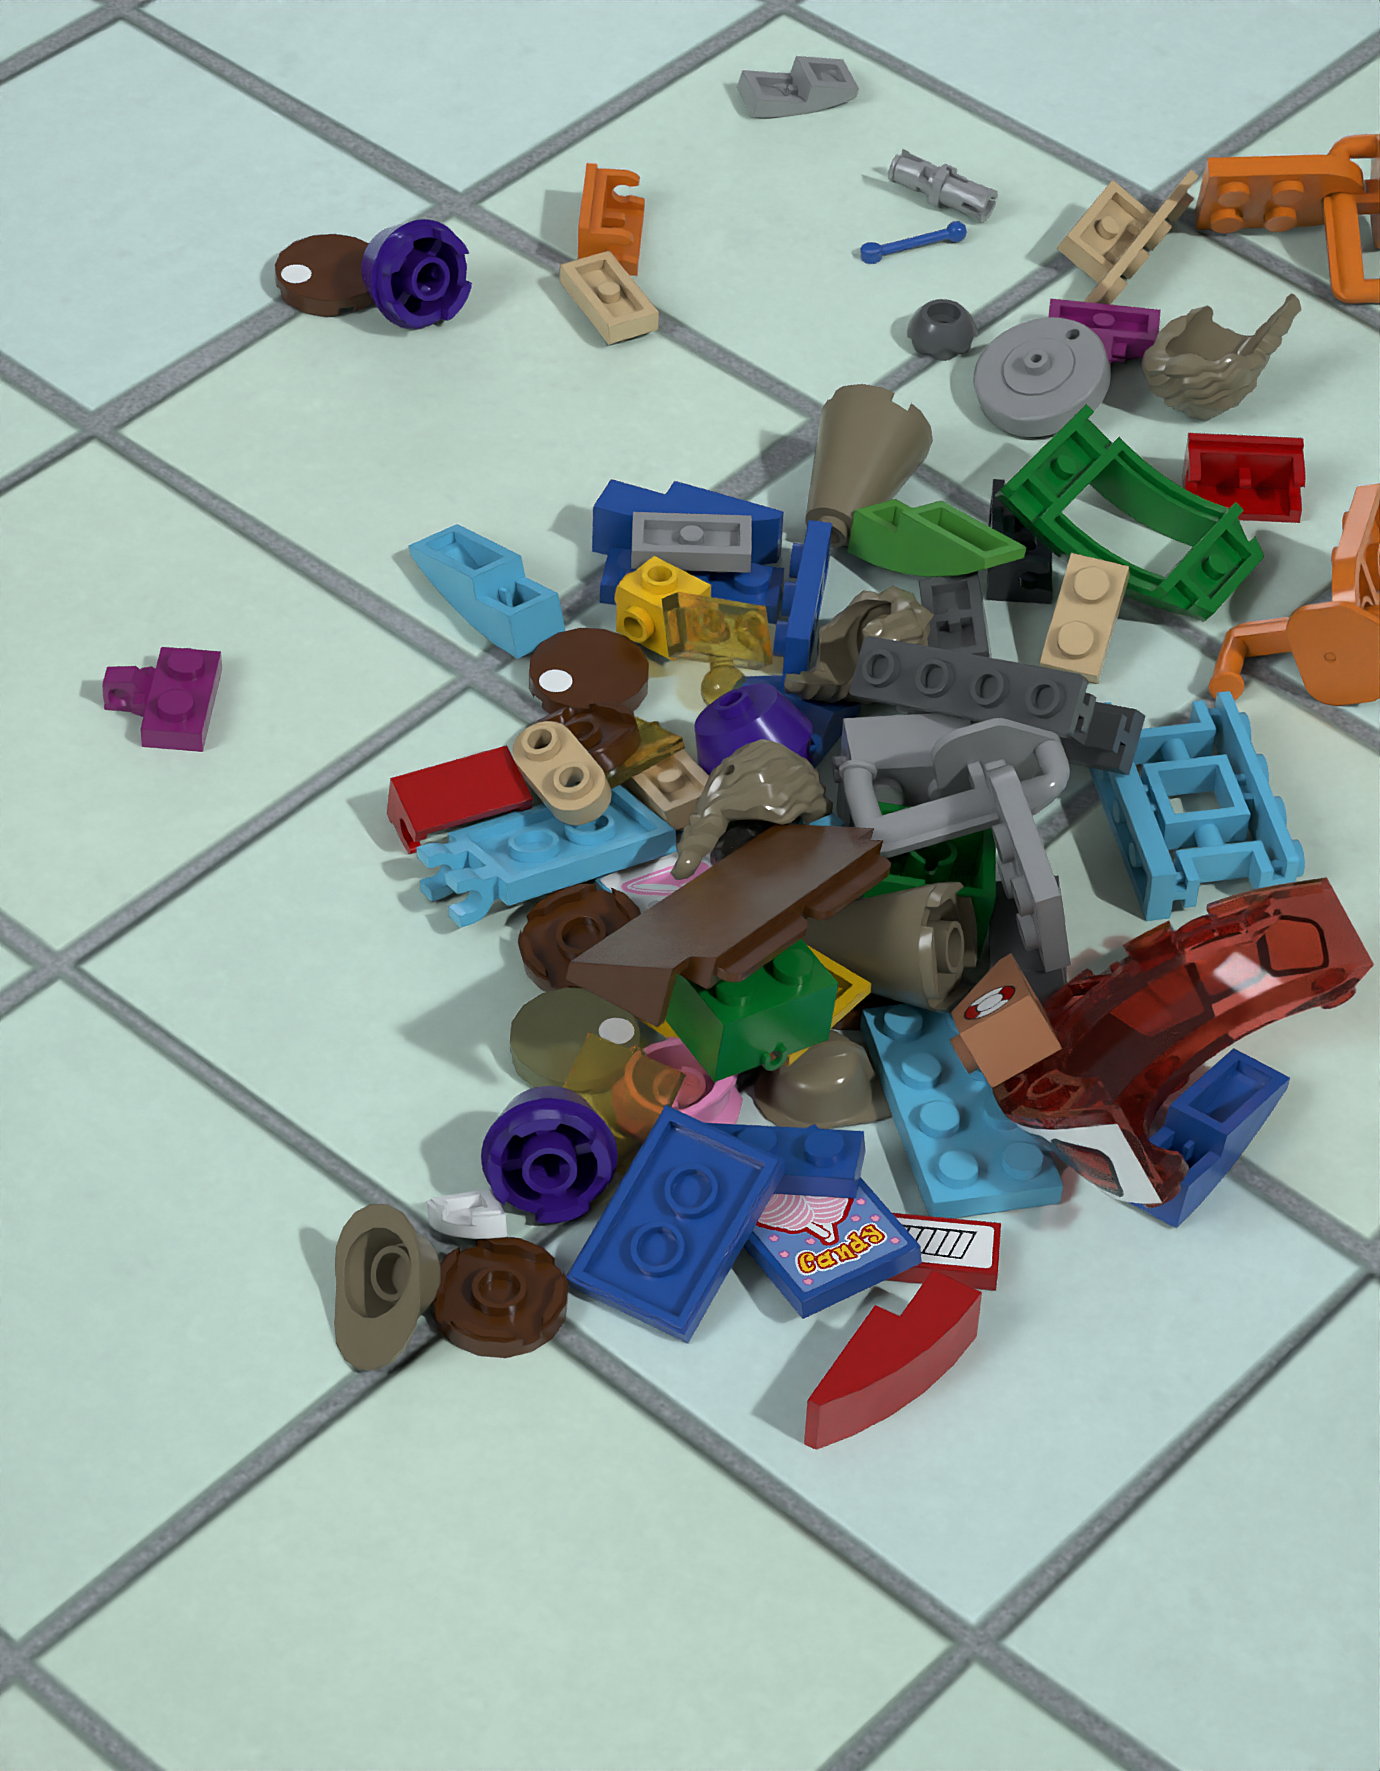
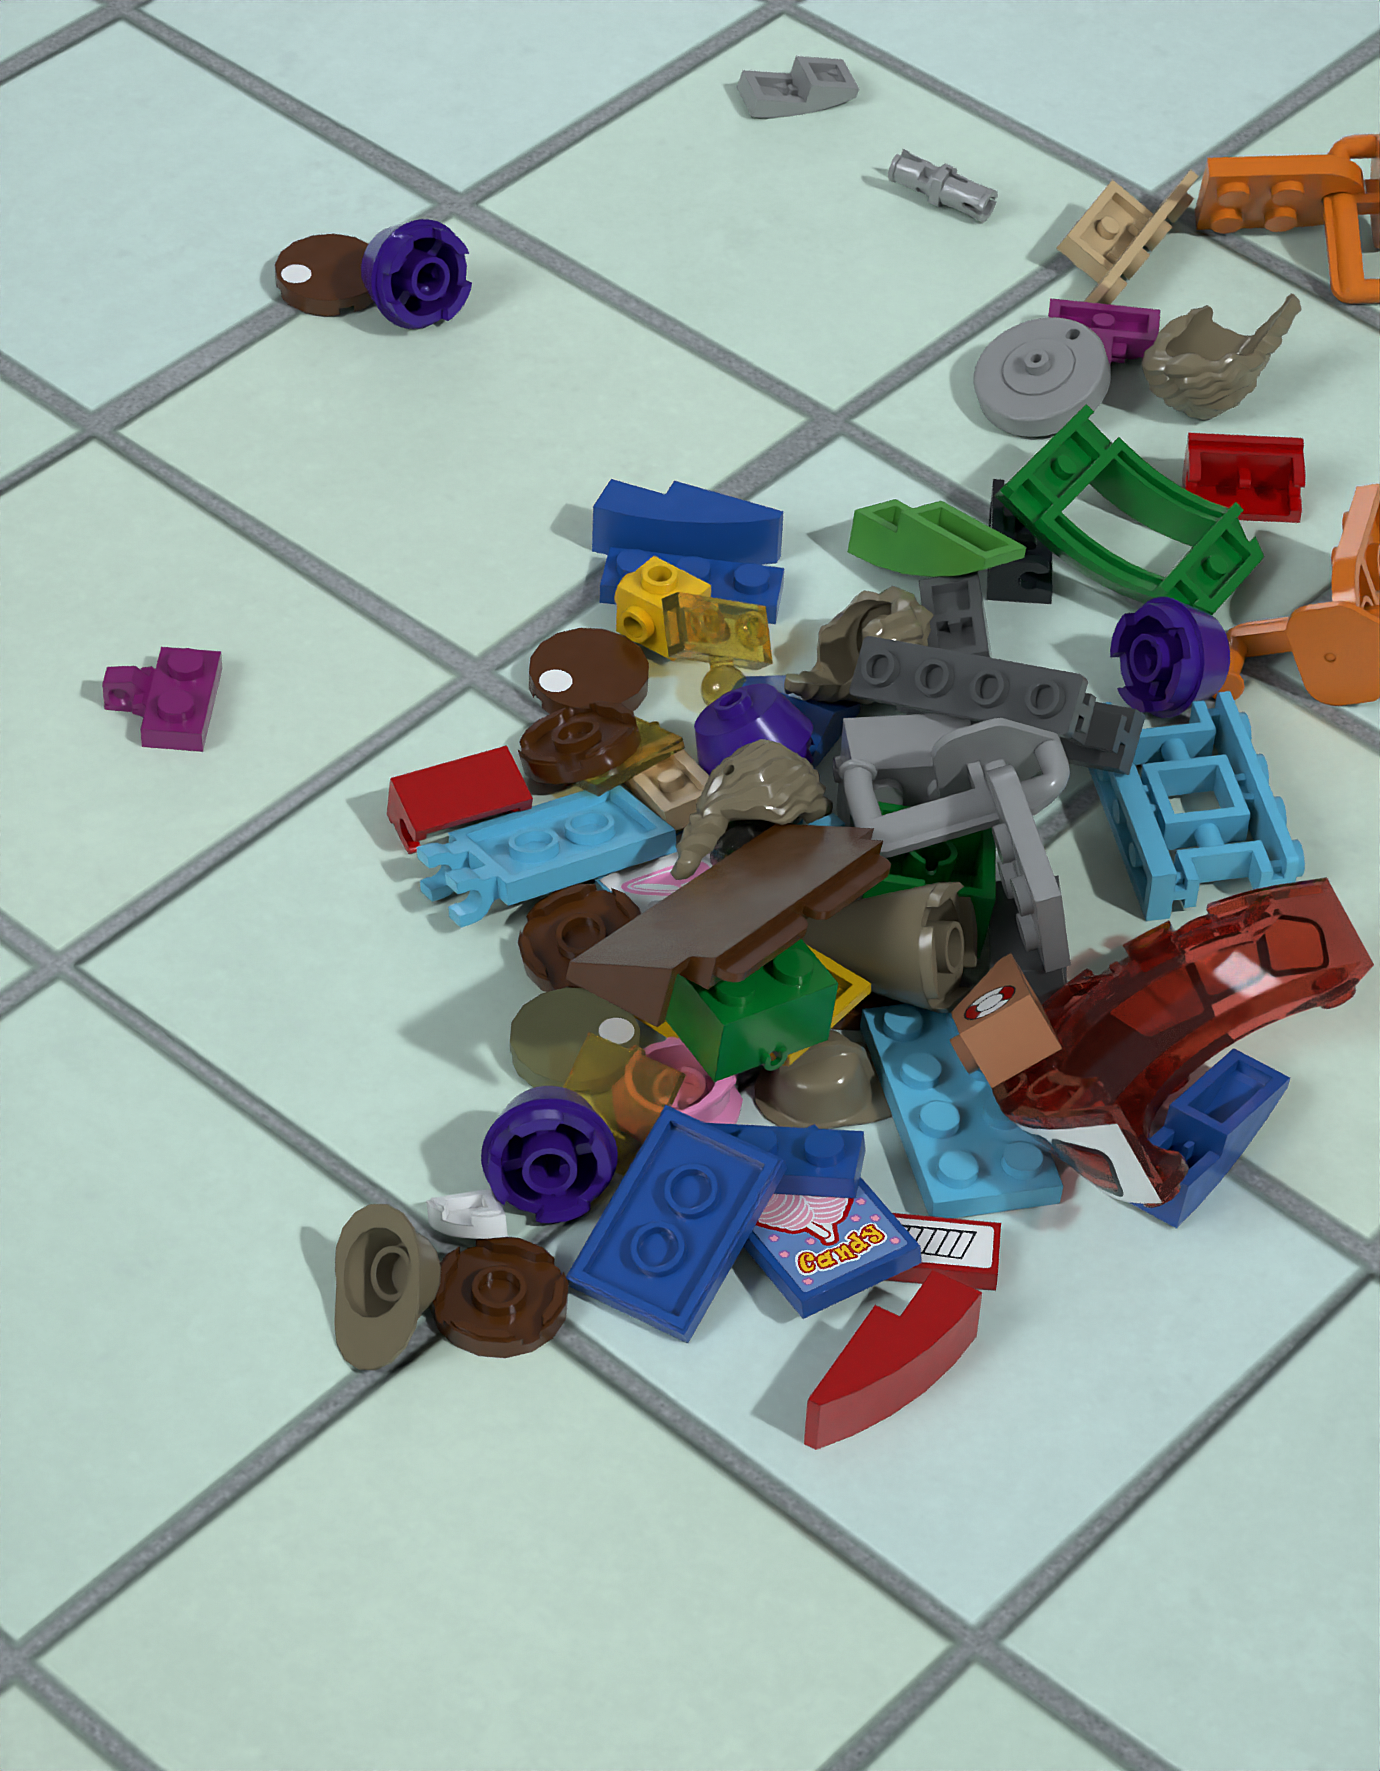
medium azure slope [408,524,566,659] -> none
tan plate [512,721,612,825] -> none
tan plate [560,251,659,344] -> none
orange hinge [578,163,645,276] -> none
light grey plate [631,512,752,573] -> none
blue plate [773,520,832,675] -> none
dark tan cone [805,384,933,548] -> none
blue hinge [860,221,967,264] -> none
dark grey plate [907,299,977,361] -> none
tan plate [1039,553,1130,684] -> none
none -> dark purple cone [1110,596,1230,718]

